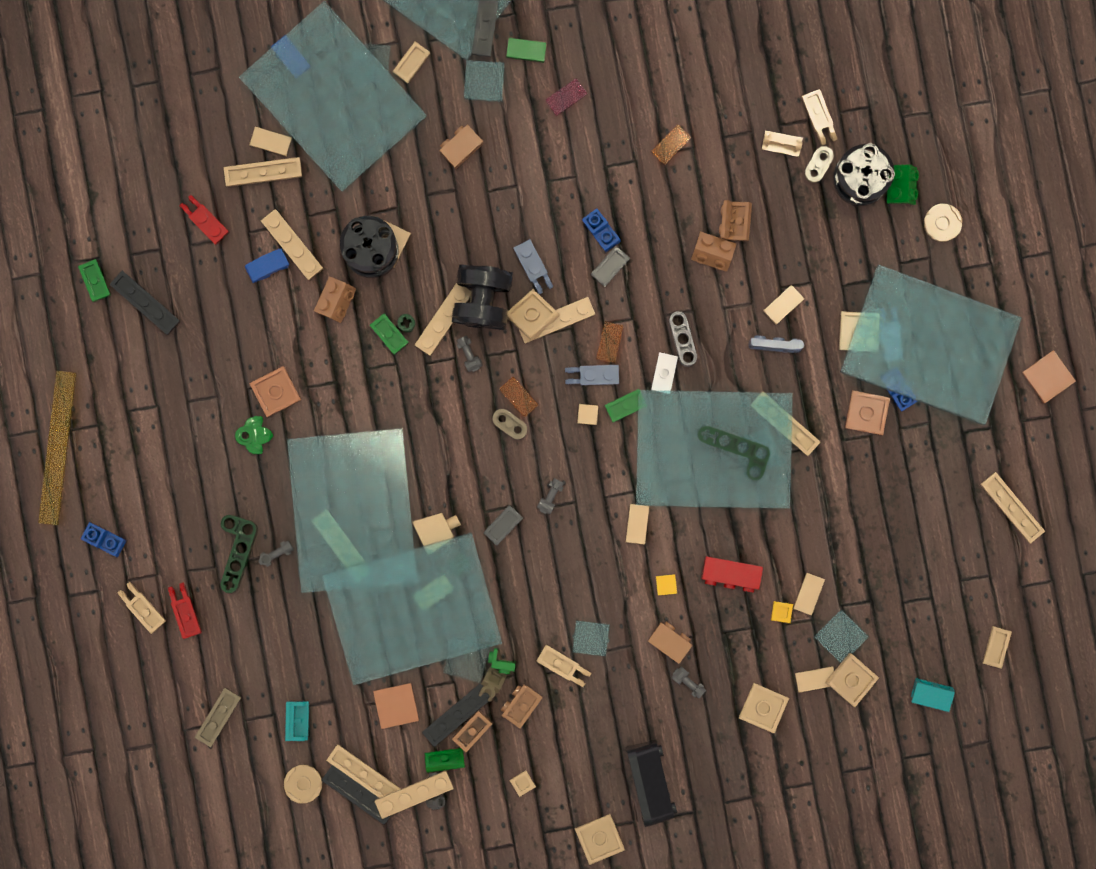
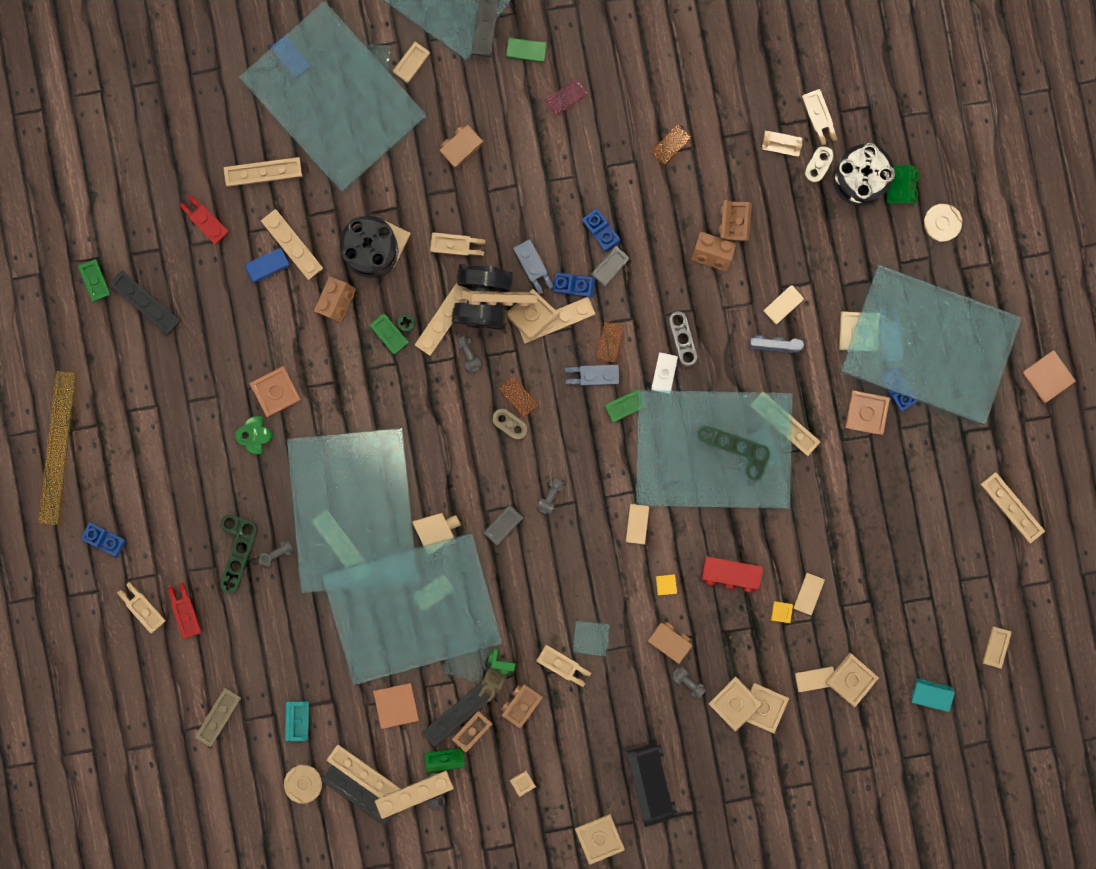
tan tile [250,127,292,157] -> none
clear light blue tile [464,60,504,102] -> none
tan tile [578,404,598,425] -> none
clear light blue tile [814,610,869,663] -> none
none -> tan hinge [430,233,485,256]
none -> tan plate [462,290,538,306]
none -> blue slope [552,273,596,297]
none -> tan tile [709,677,763,732]

